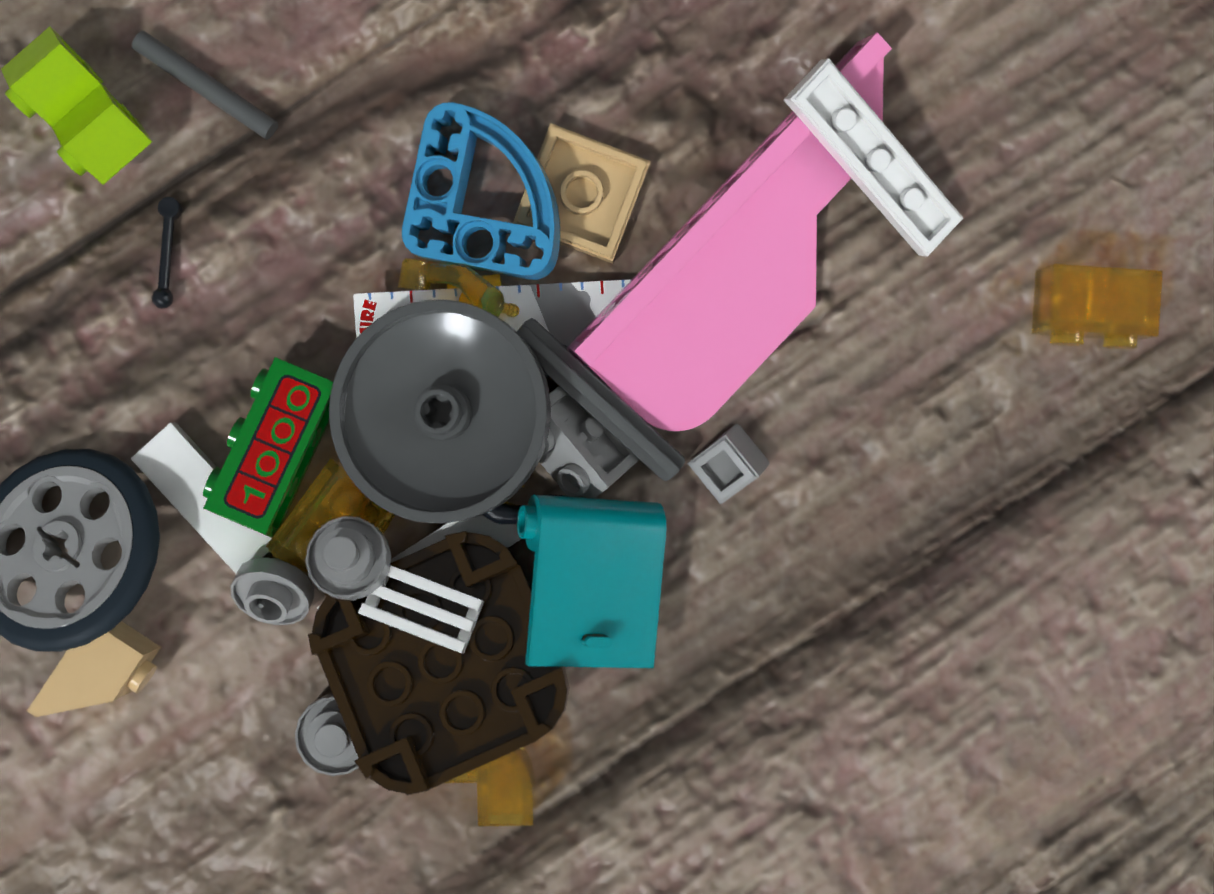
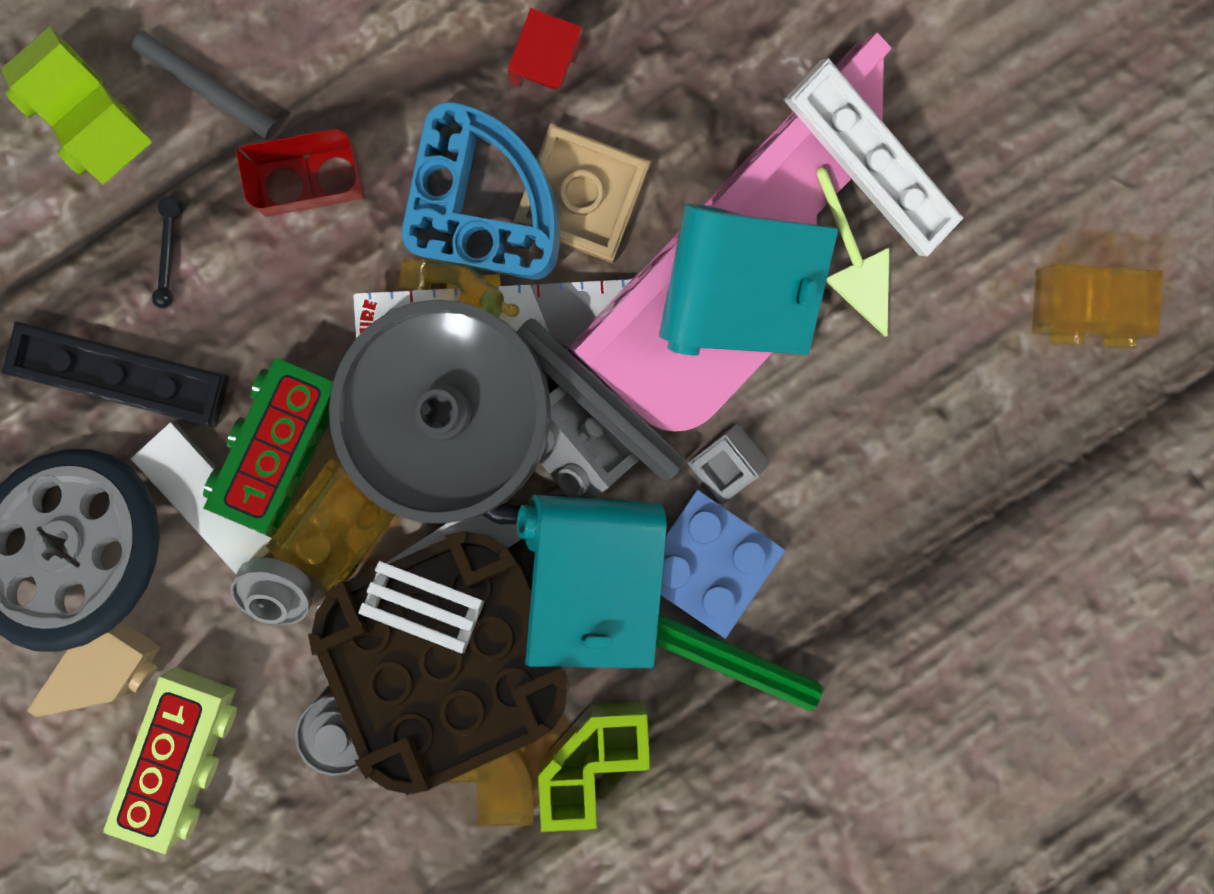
light grey plate [305,516,391,600] -> none
none -> black tile [2,321,229,427]
none -> yellowish green brick [103,667,237,855]
none -> red piece [235,129,365,217]
none -> red panel [508,8,582,90]
none -> lime brick [538,701,650,832]
none -> green axle [656,614,823,711]
none -> teal door [659,203,838,356]
none -> medium blue plate [661,489,786,639]
none -> yellowish green piece [816,167,889,336]

